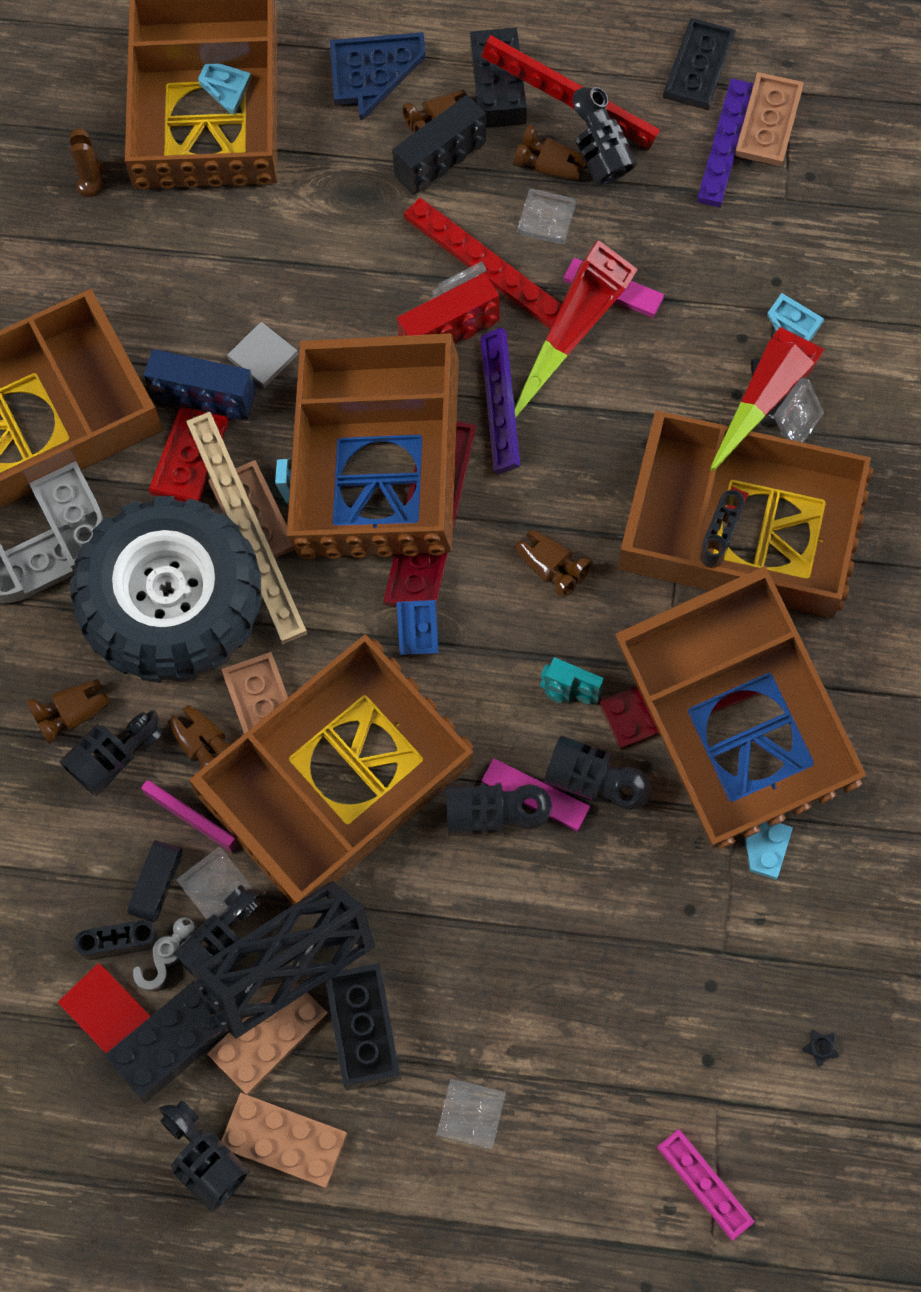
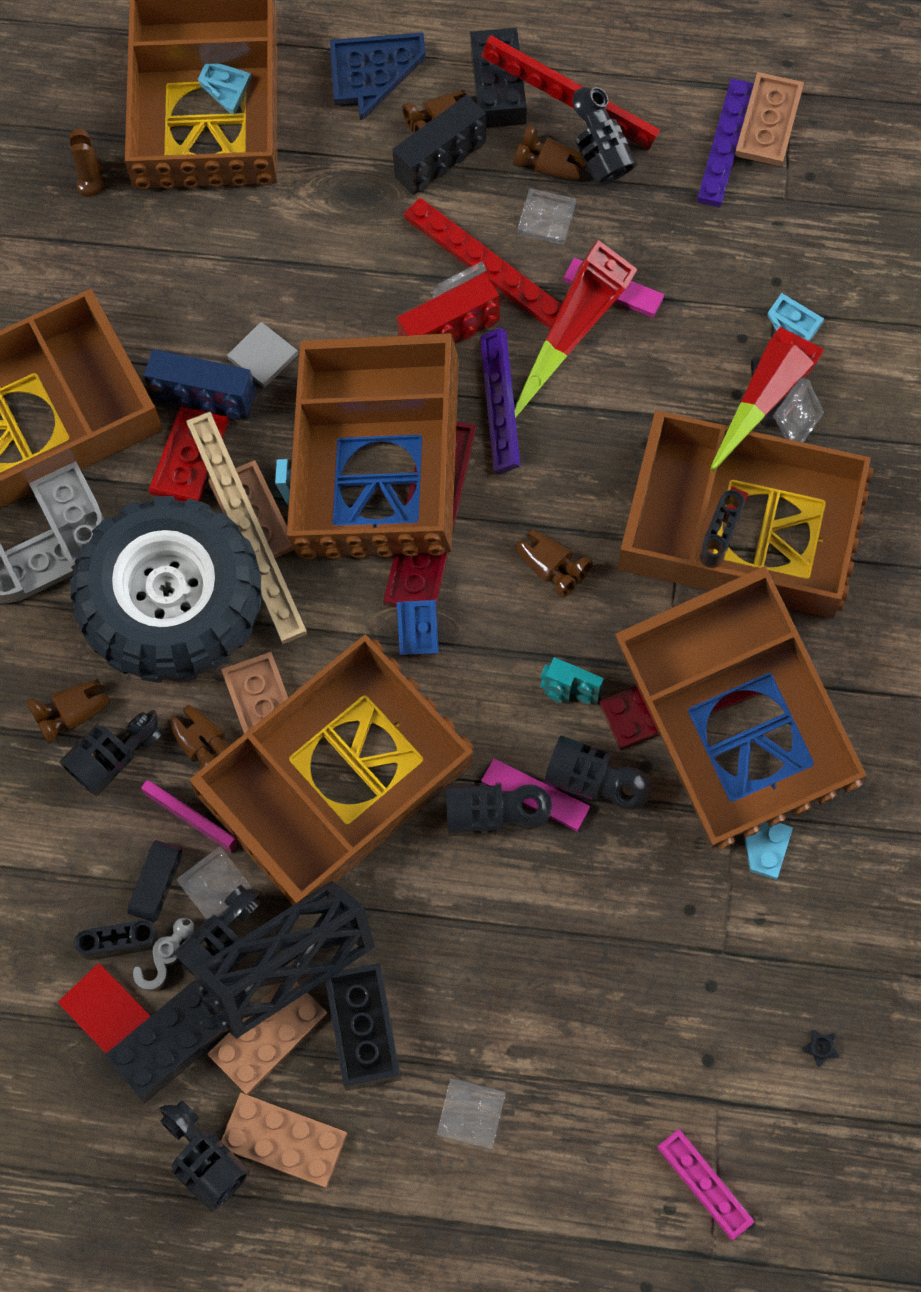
black tile [663,18,736,110] -> none

